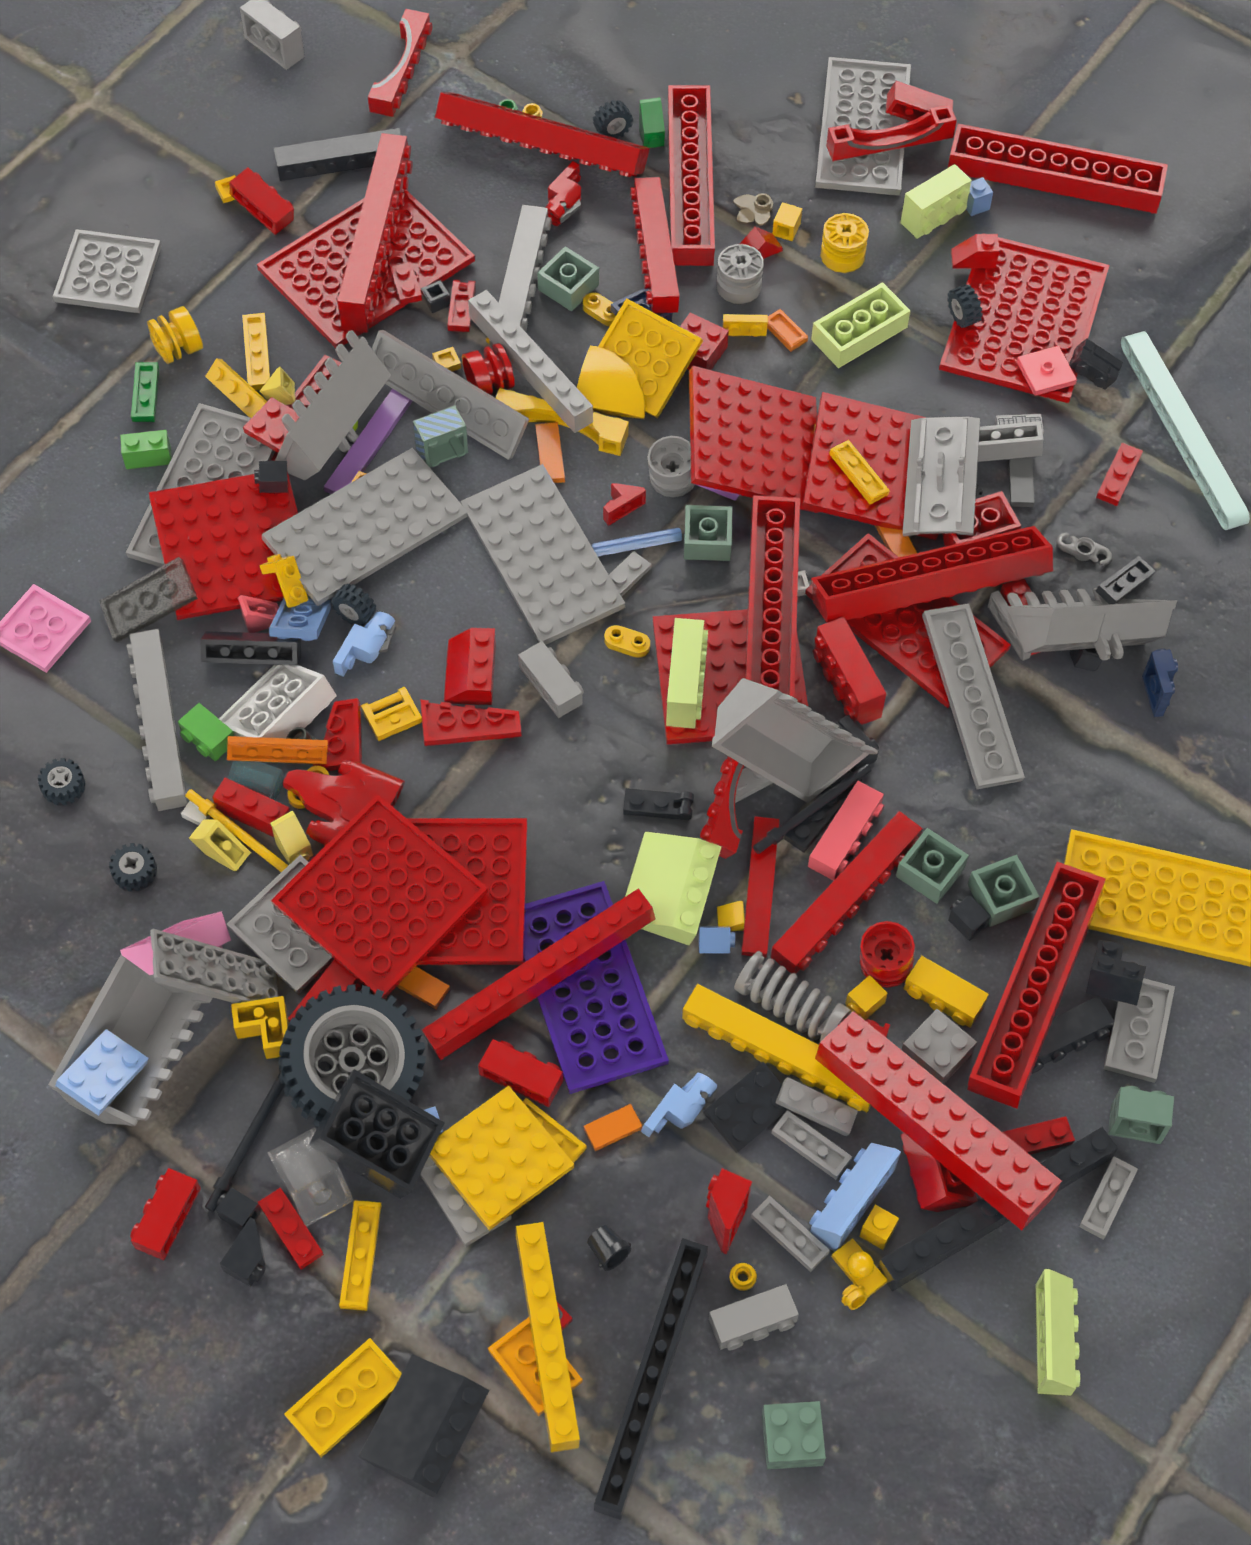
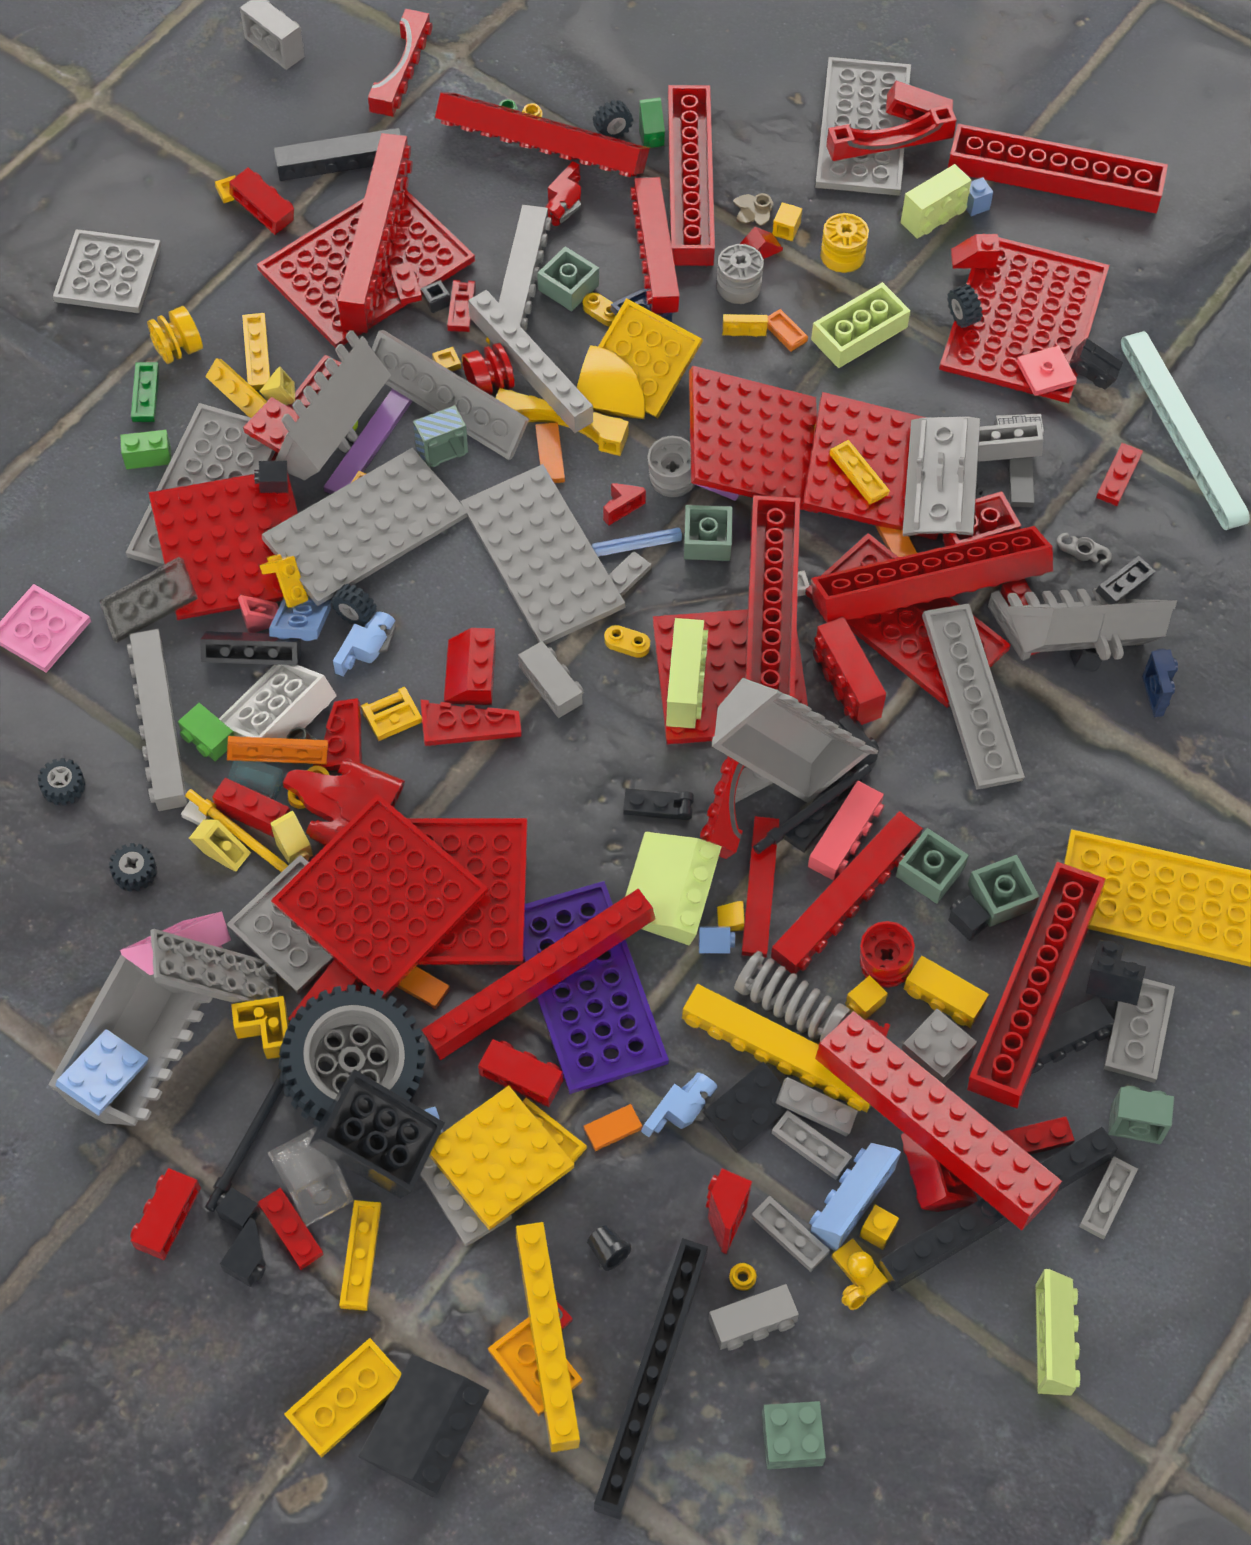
brick [680,313,729,370] -> none

